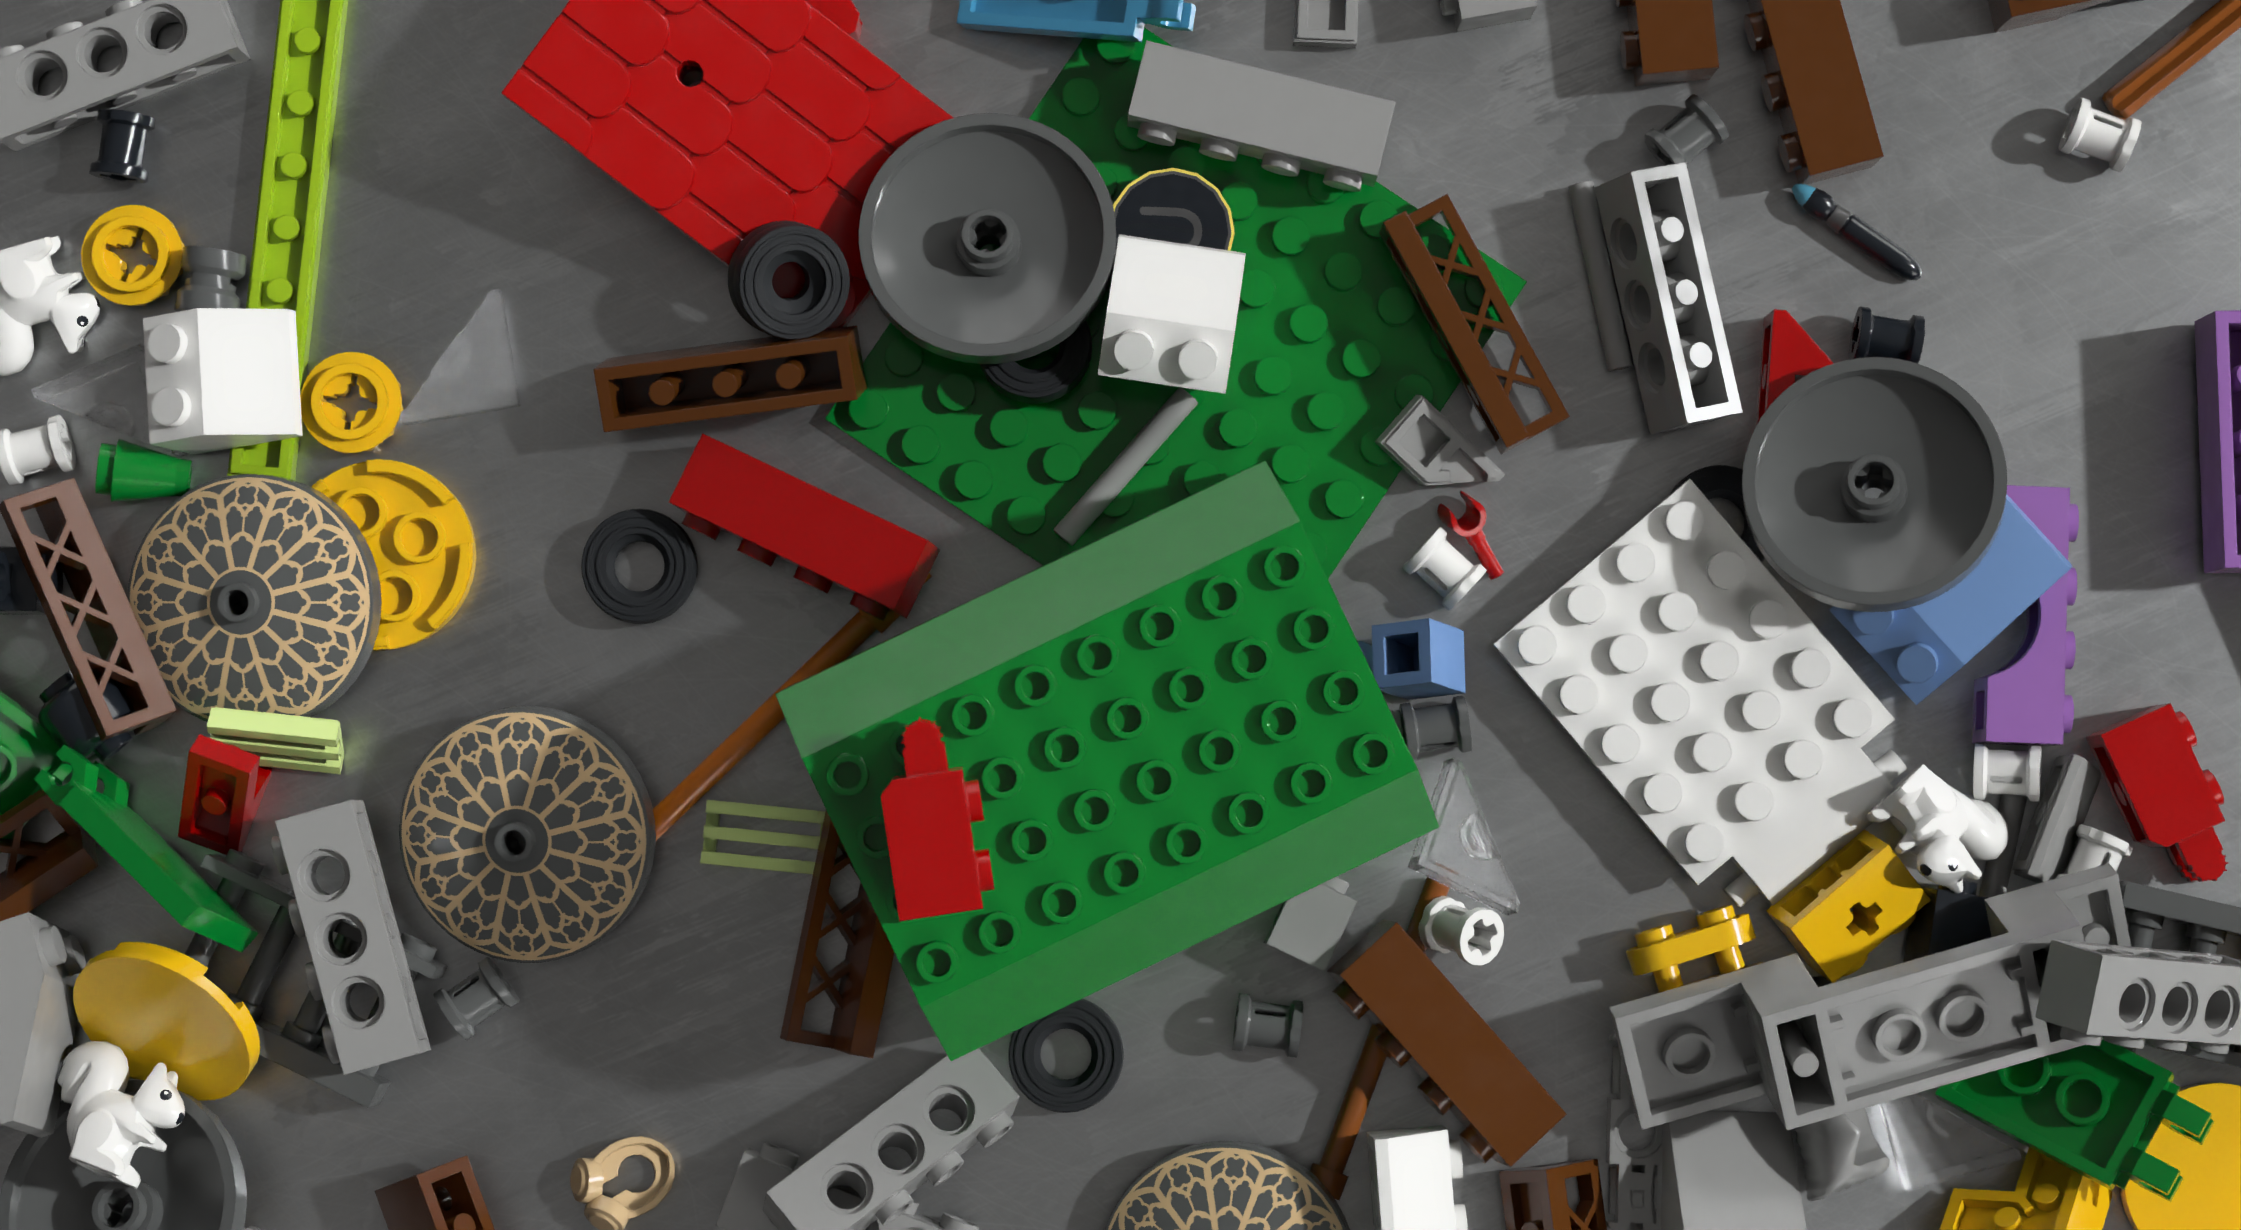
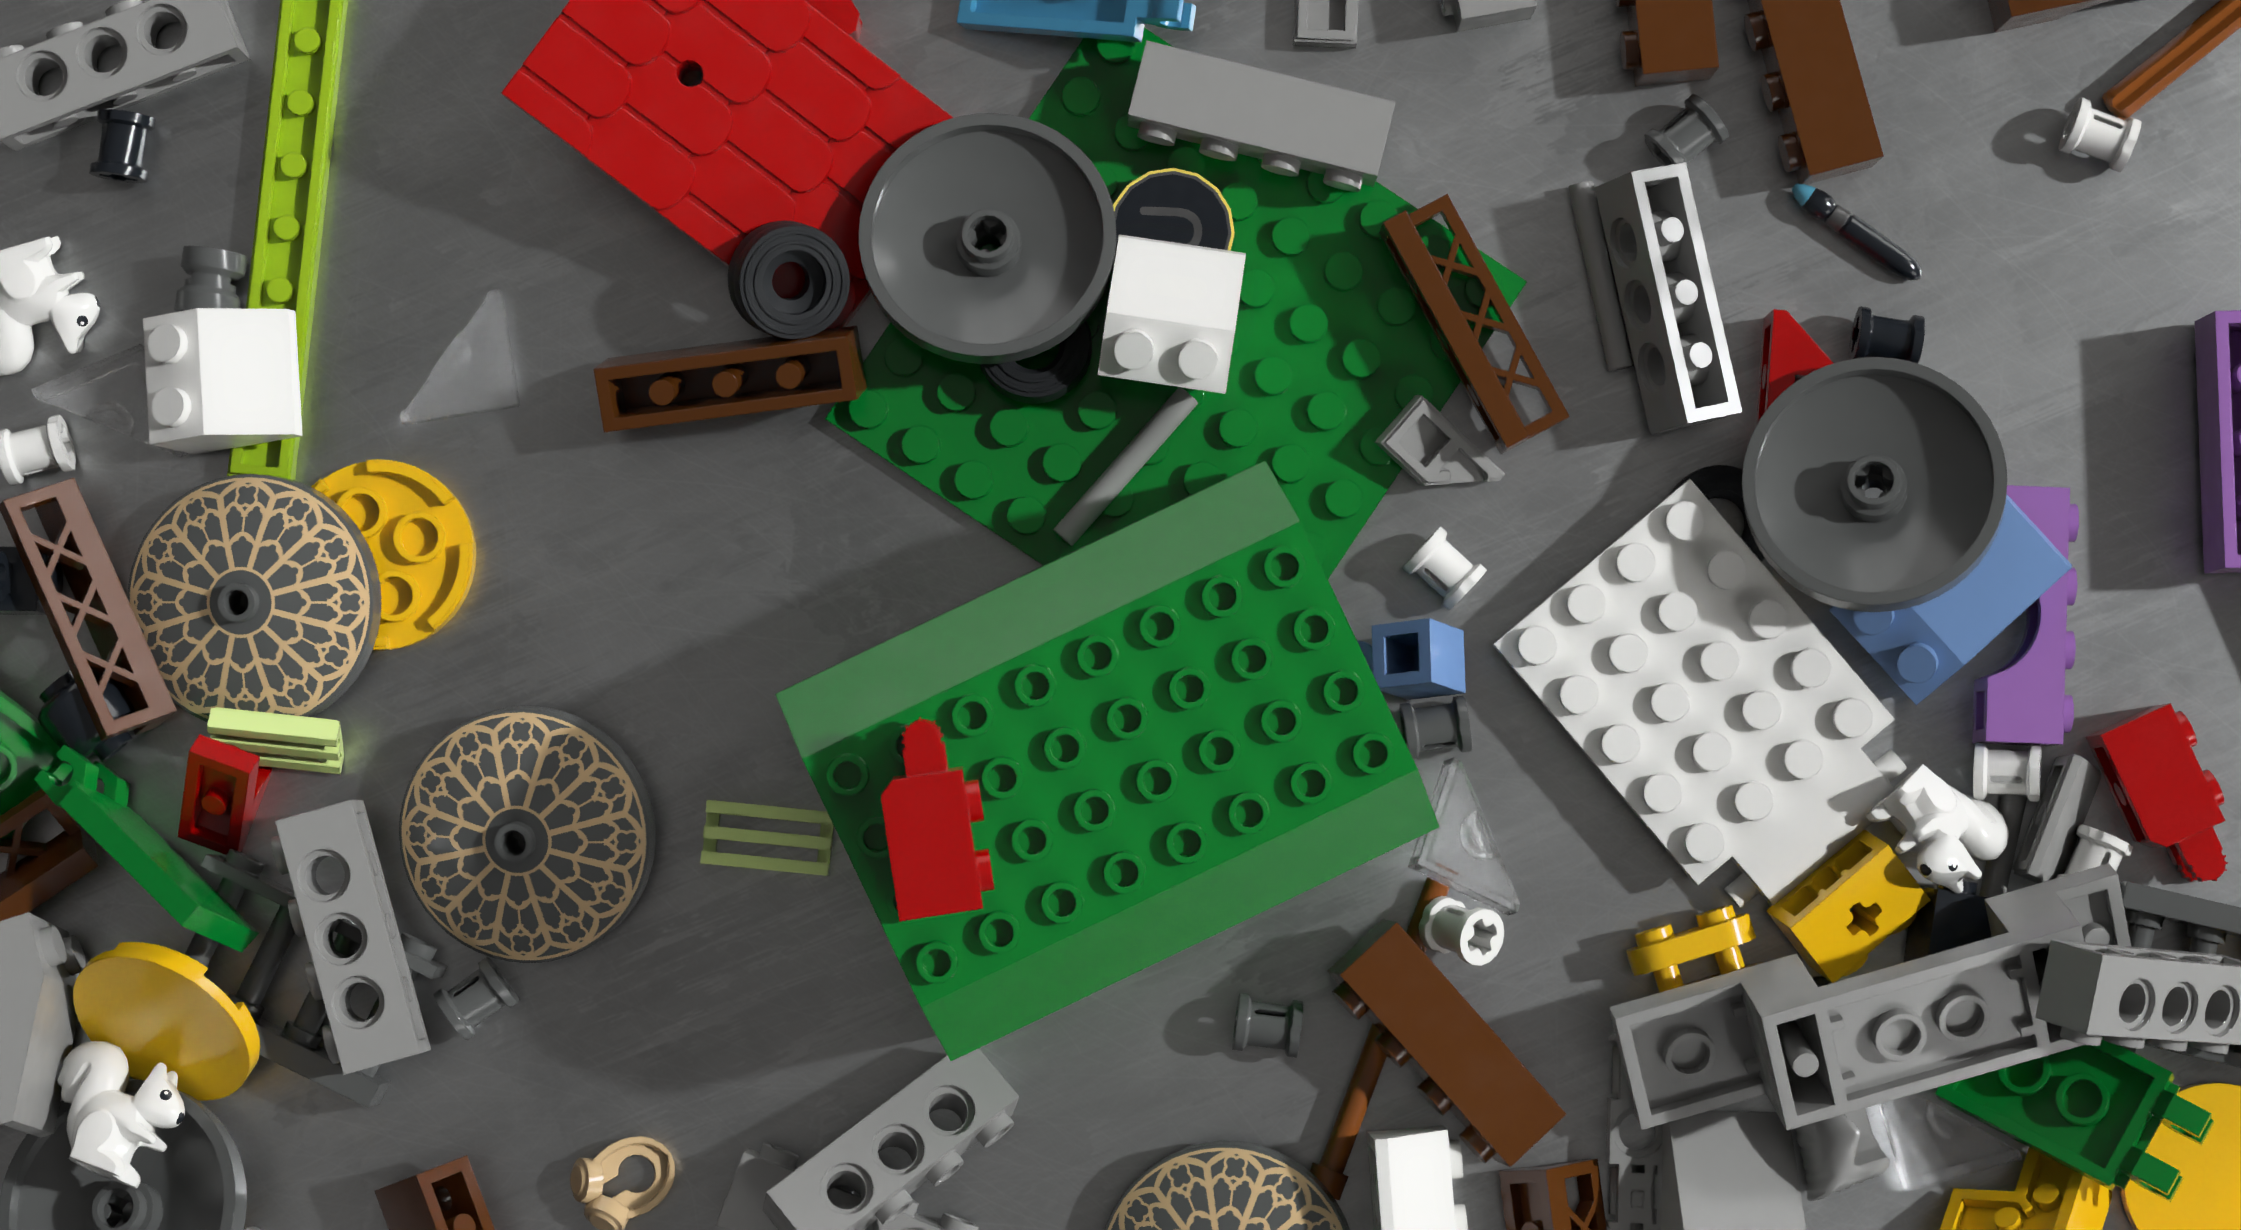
yellow gear [81,205,184,307] -> none
green cone [95,439,192,502] -> none
yellow gear [300,352,404,454] -> none
black tyre [581,509,698,624] -> none
orange bar [653,573,932,841] -> none
red brick [669,433,940,621] -> none
reddish brown fence [780,810,894,1058] -> none
black tyre [1008,999,1124,1113] -> none
light grey brick [1264,877,1358,971] -> none
red hand [1437,491,1504,580] -> none

